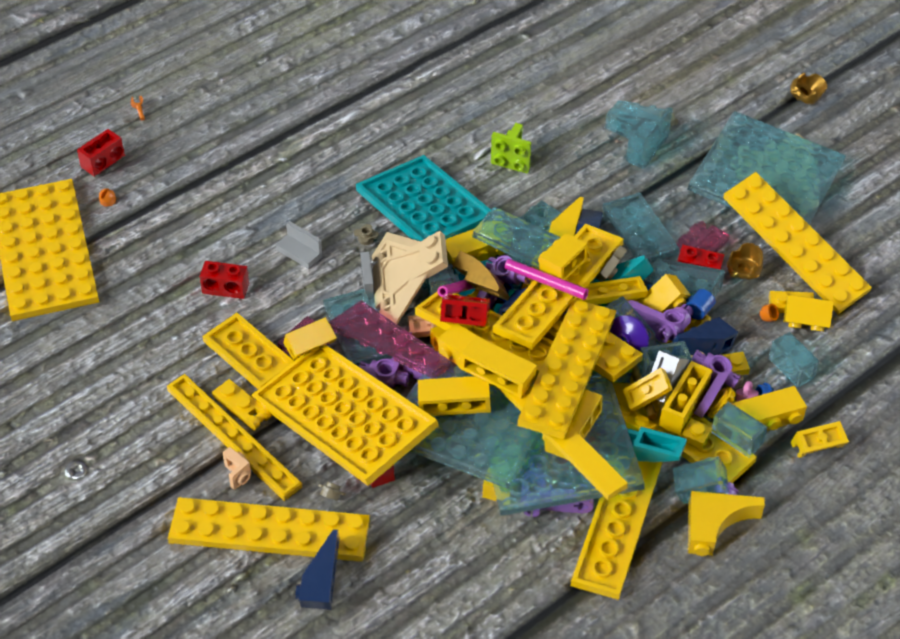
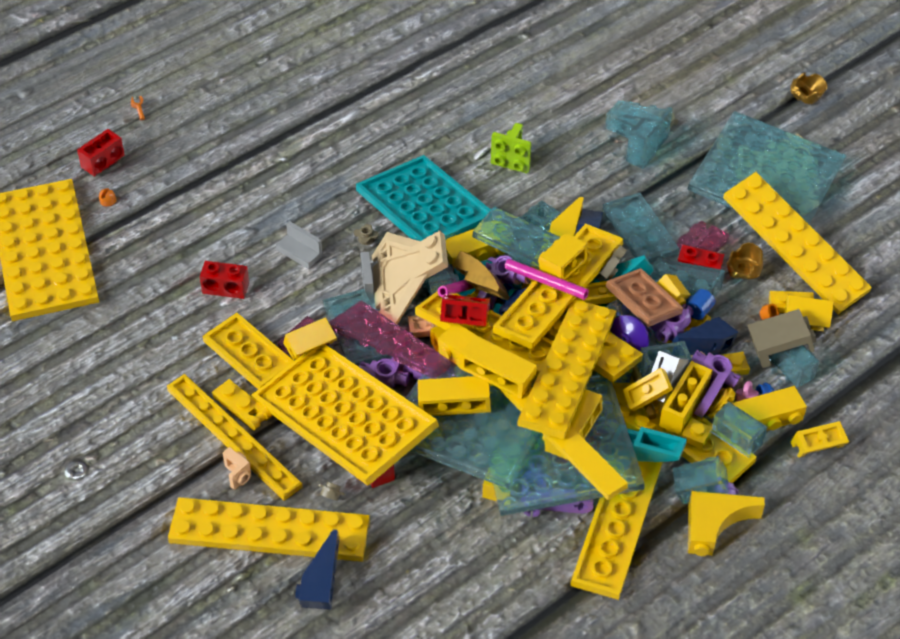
none -> nougat tile [606,268,683,327]
none -> dark tan panel [747,309,817,368]

